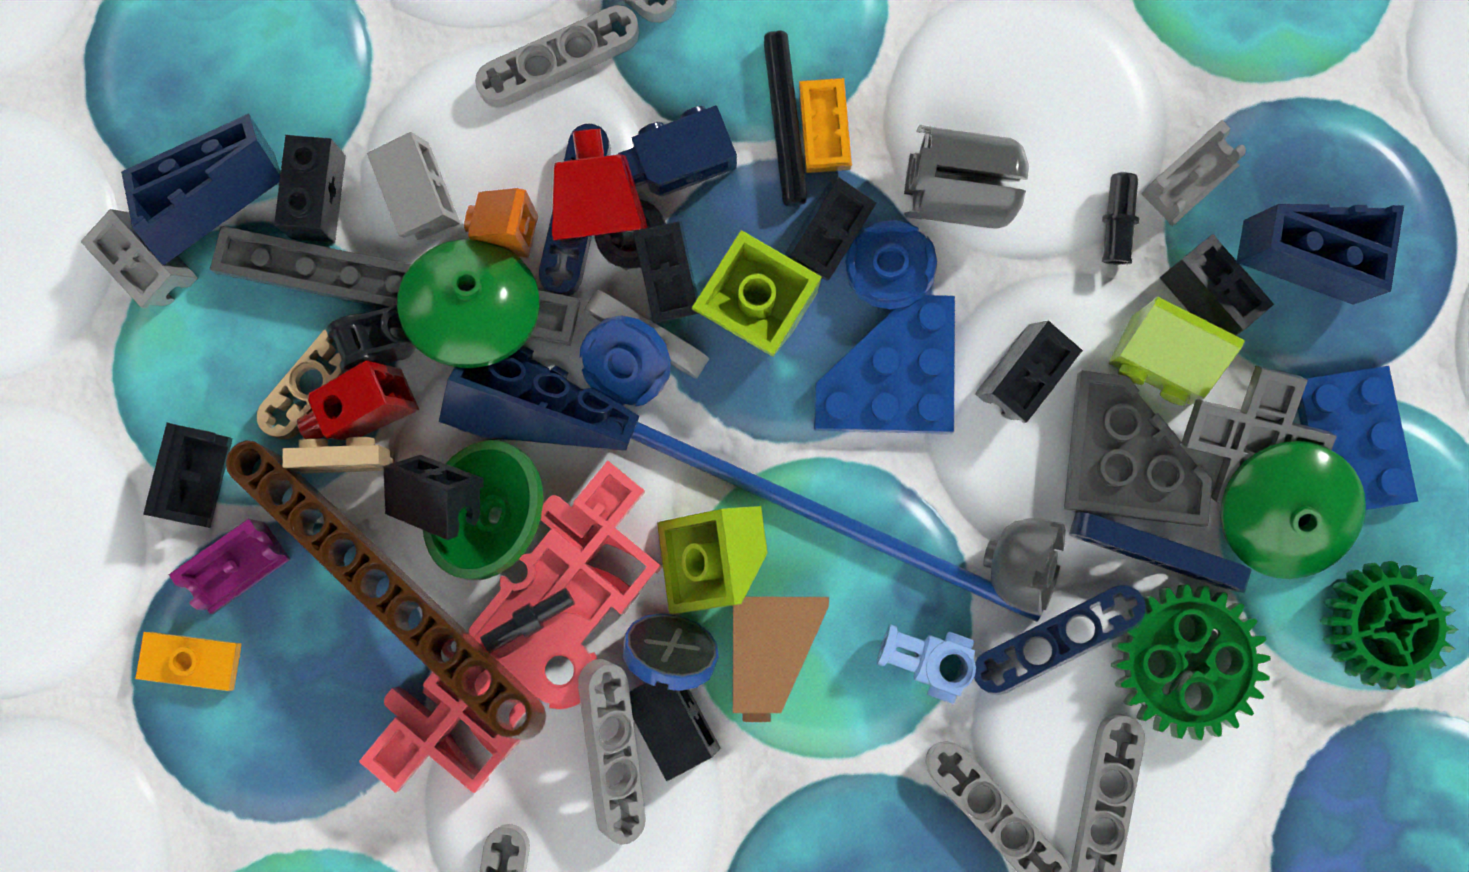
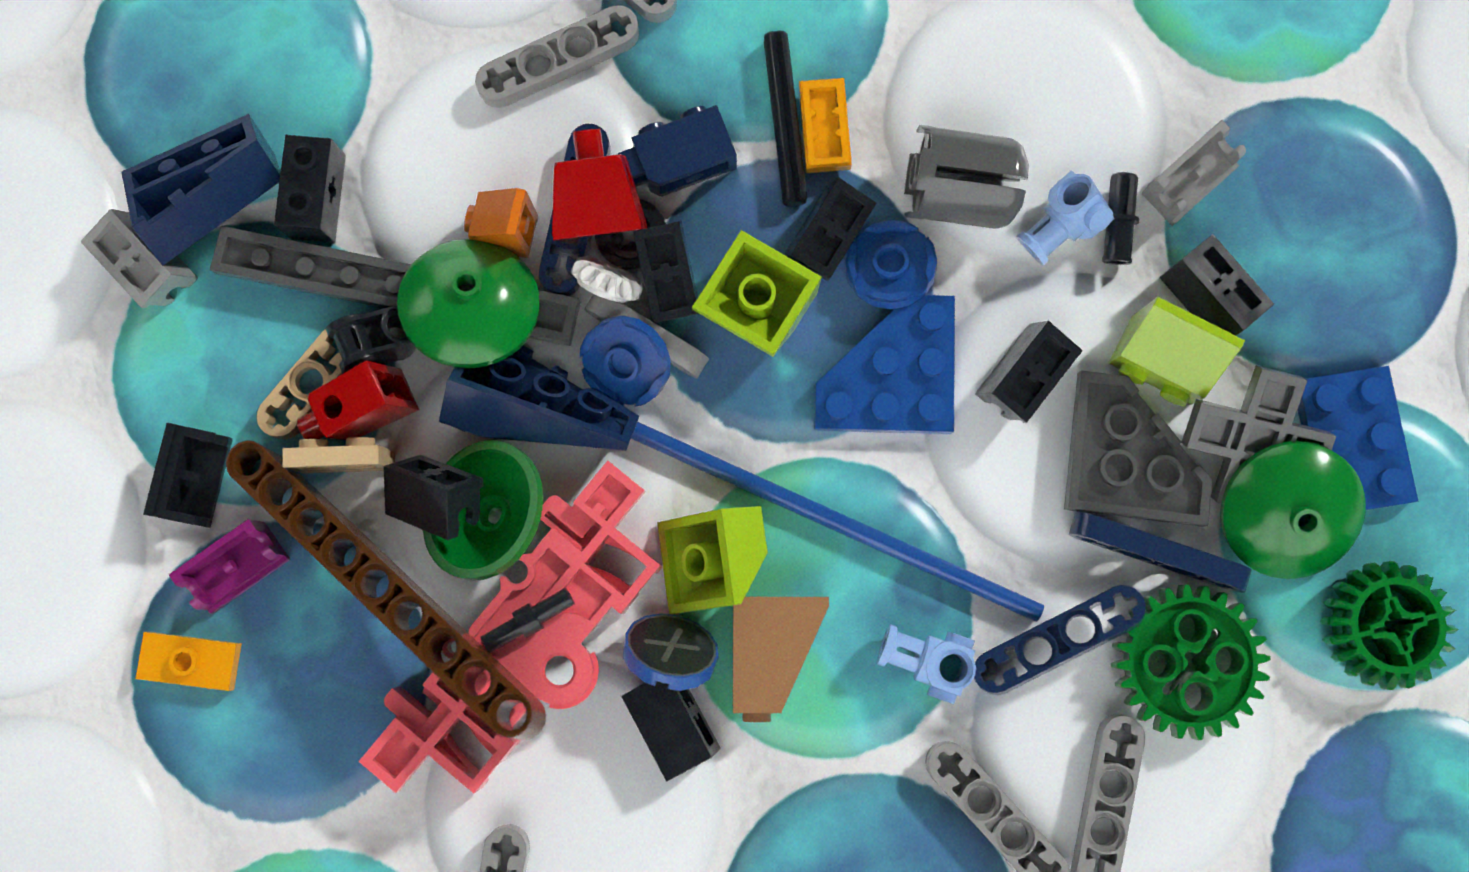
light grey hinge [367,132,460,240] -> none
light grey beam [578,659,646,845] -> none
dark grey cylinder [984,518,1066,616] -> none
dark blue wedge [1236,204,1404,305] -> none
none -> white gear [571,257,644,303]
none -> light blue connector [1016,171,1114,265]

